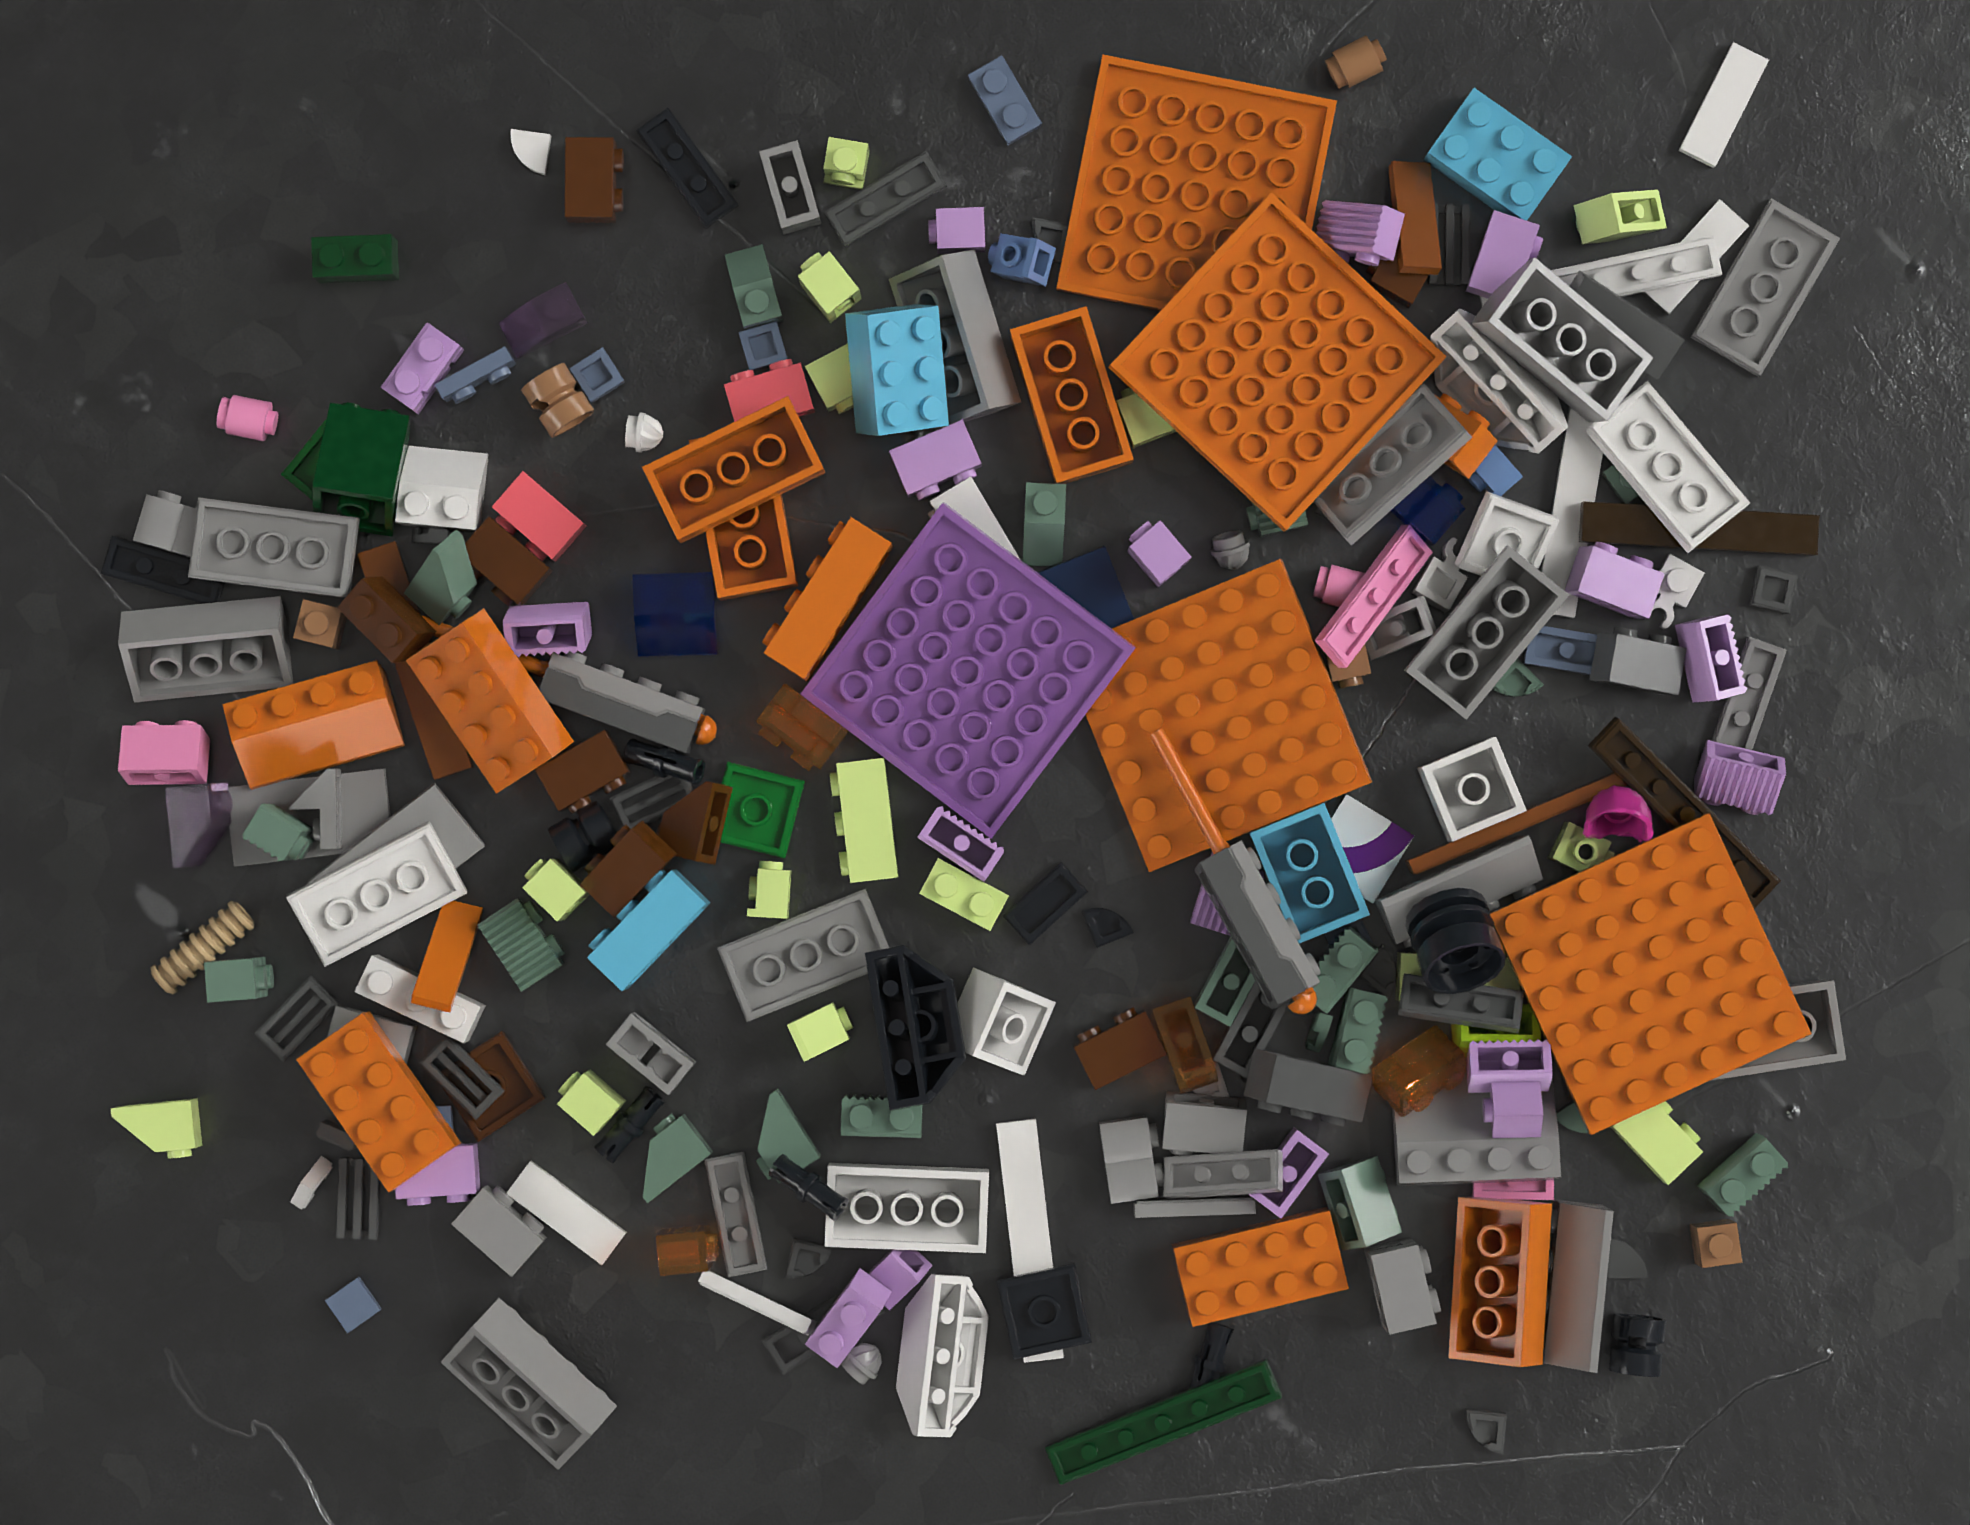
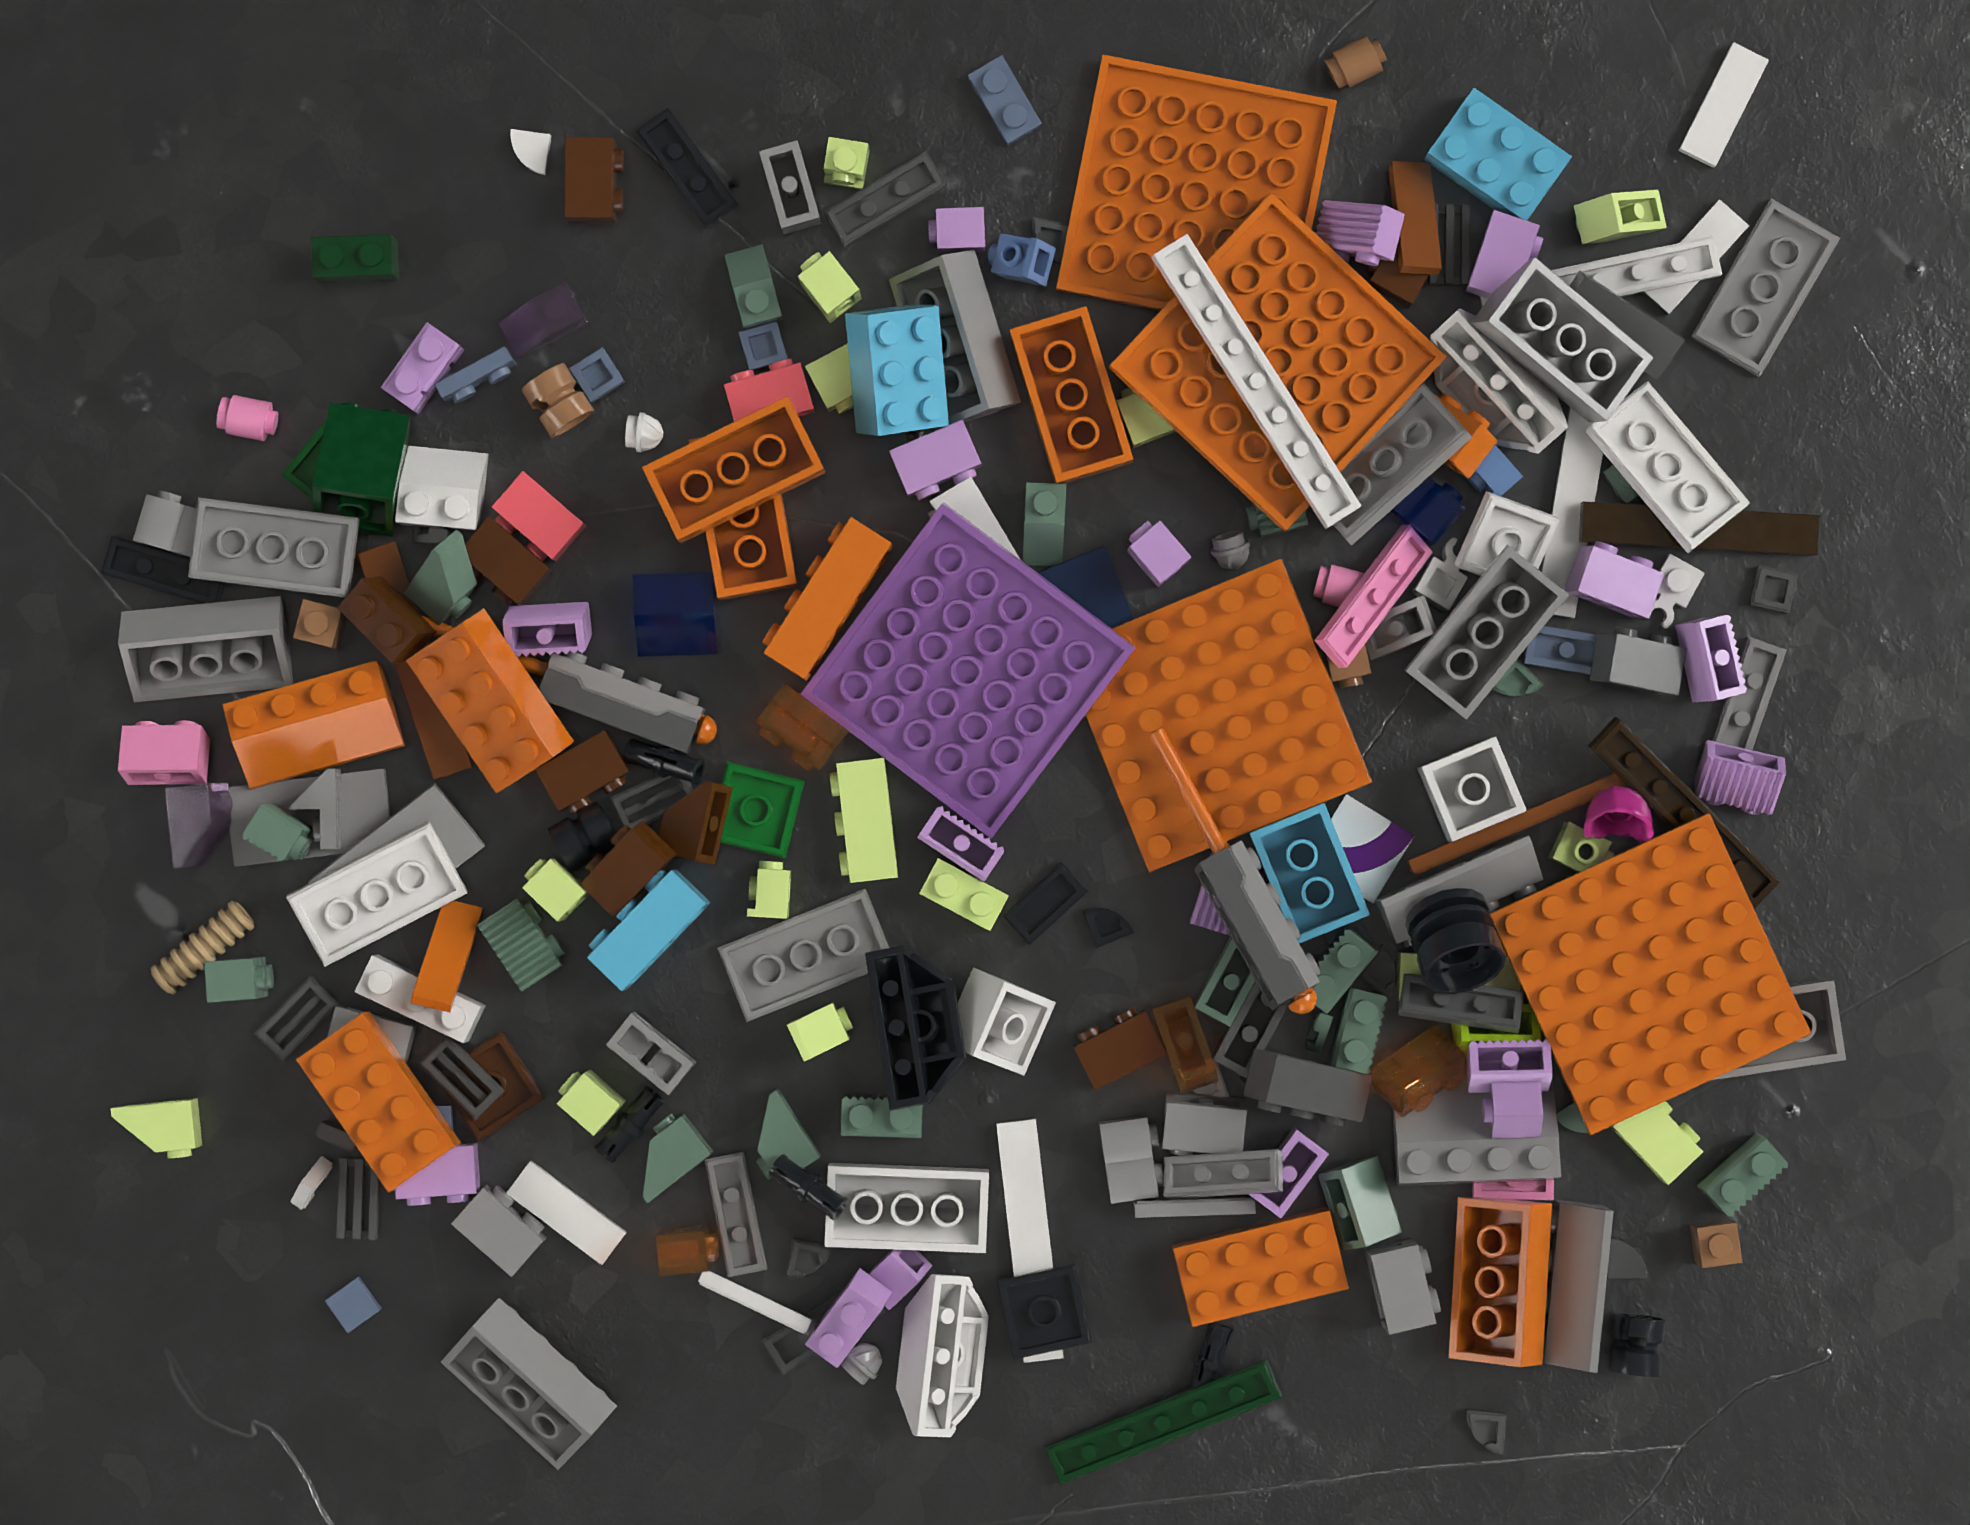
none -> white plate [1151,234,1362,529]

